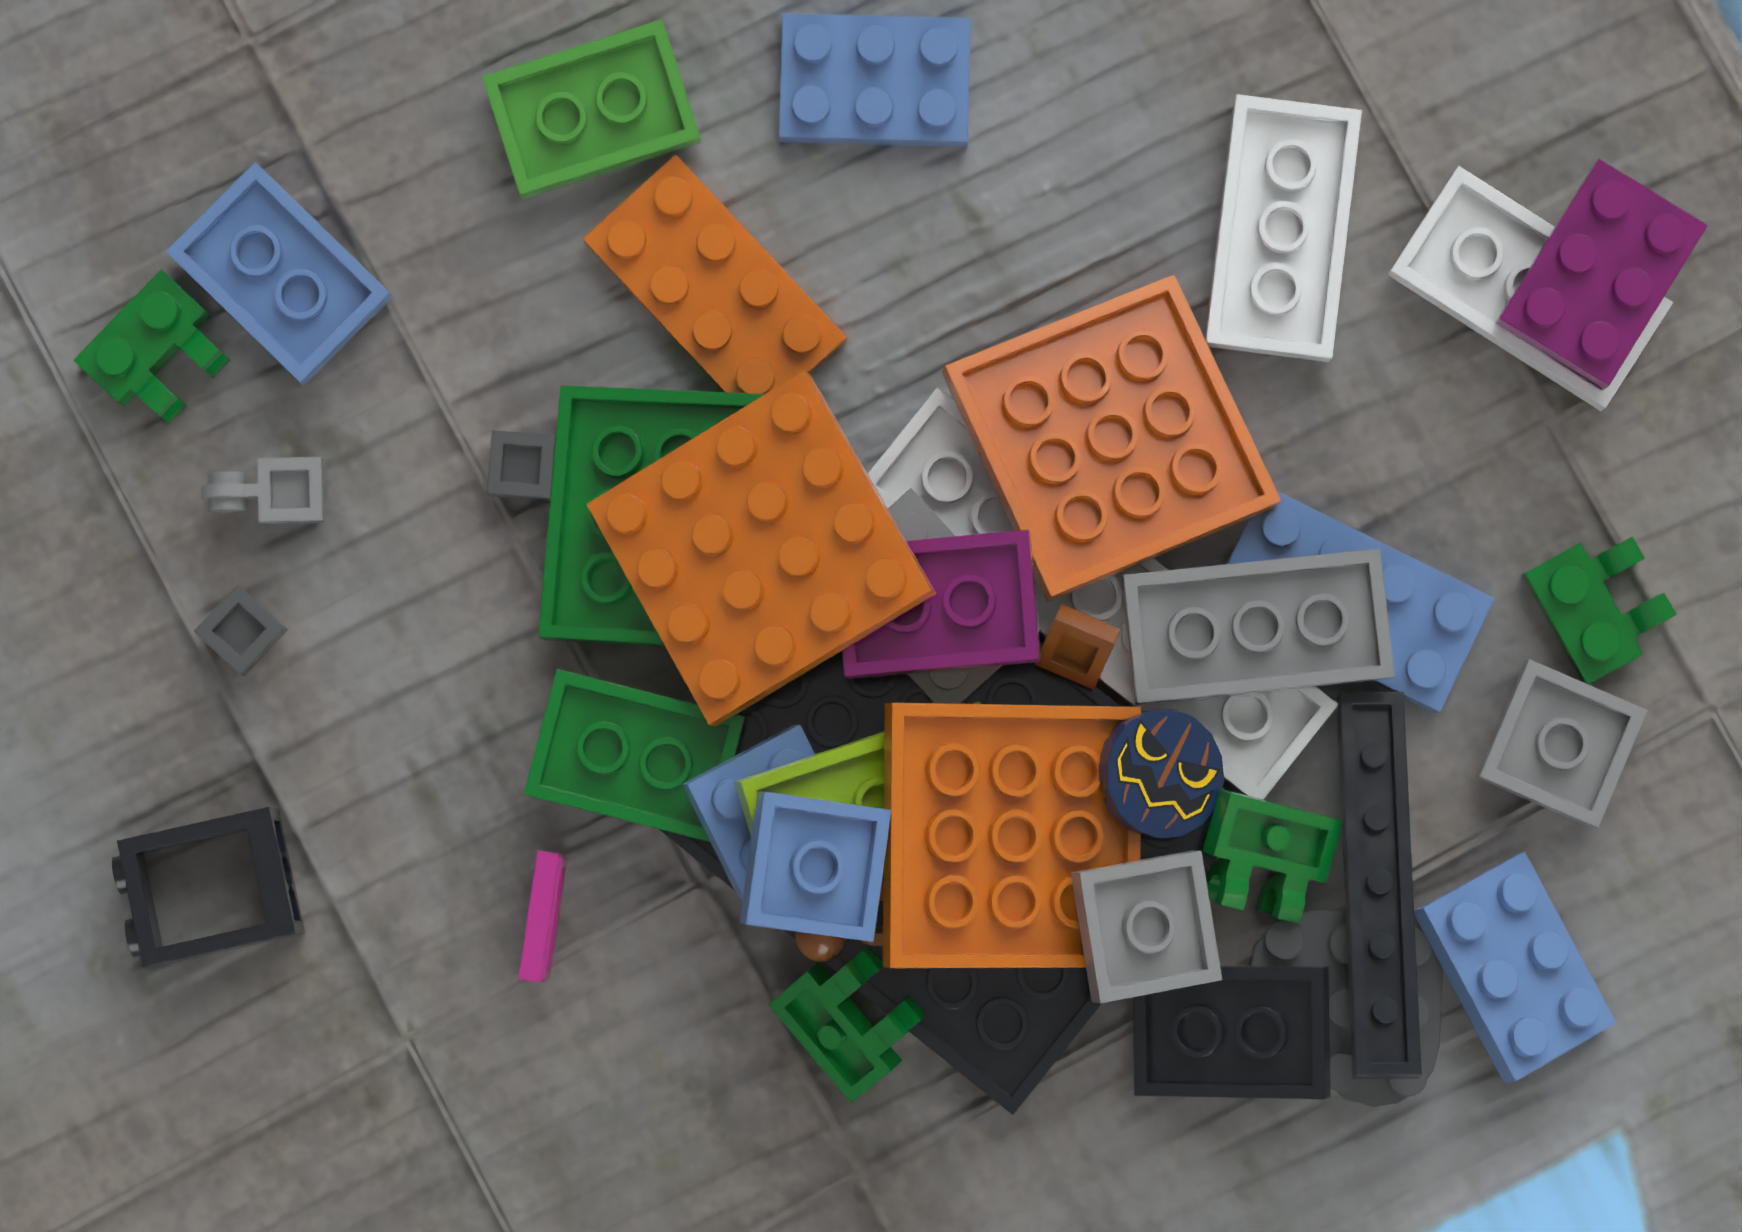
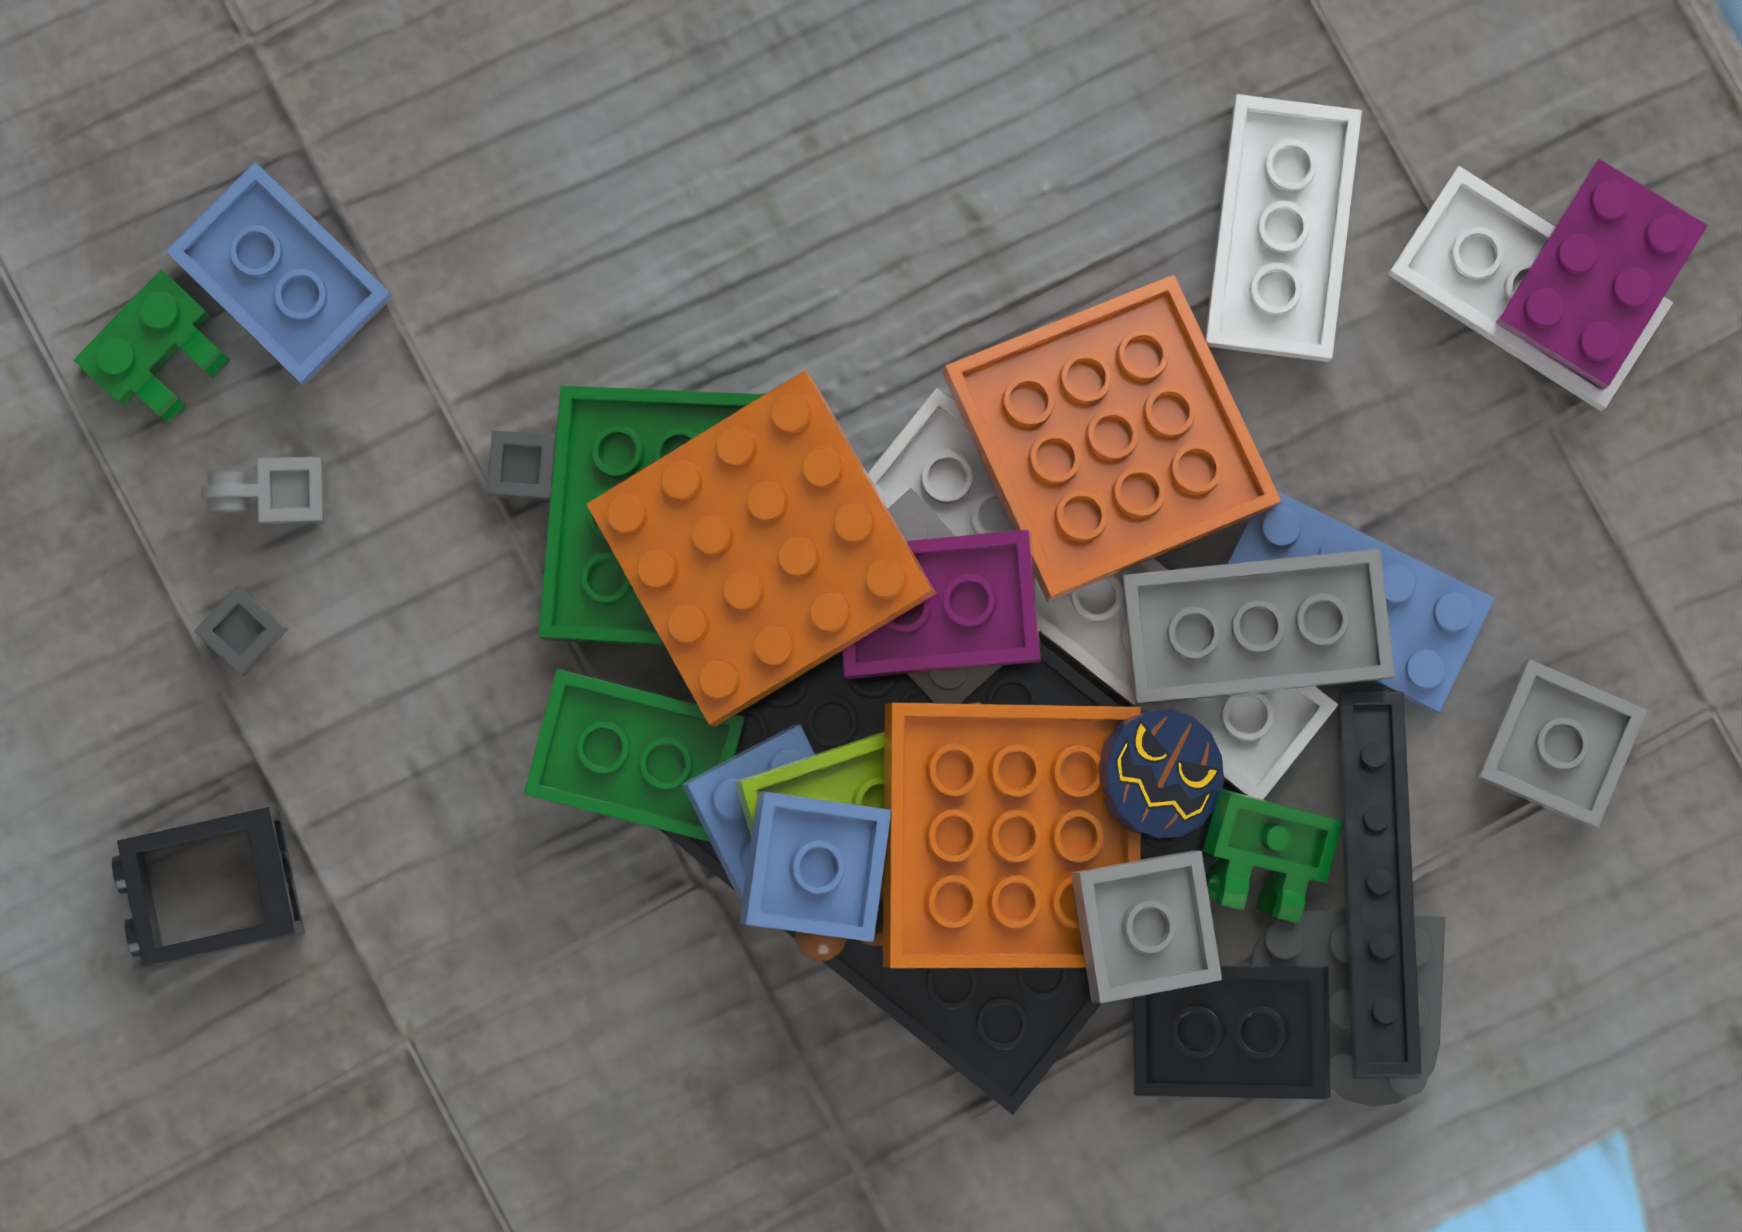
bright green plate [482,19,702,200] -> none
dark pink tile [518,850,567,983] -> none
orange plate [583,154,847,394] -> none
green plate [768,945,927,1103] -> none
medium blue plate [779,13,971,147] -> none
dark orange plate [1035,604,1120,690] -> none
medium blue plate [1414,851,1616,1084] -> none
green plate [1522,536,1677,684] -> none

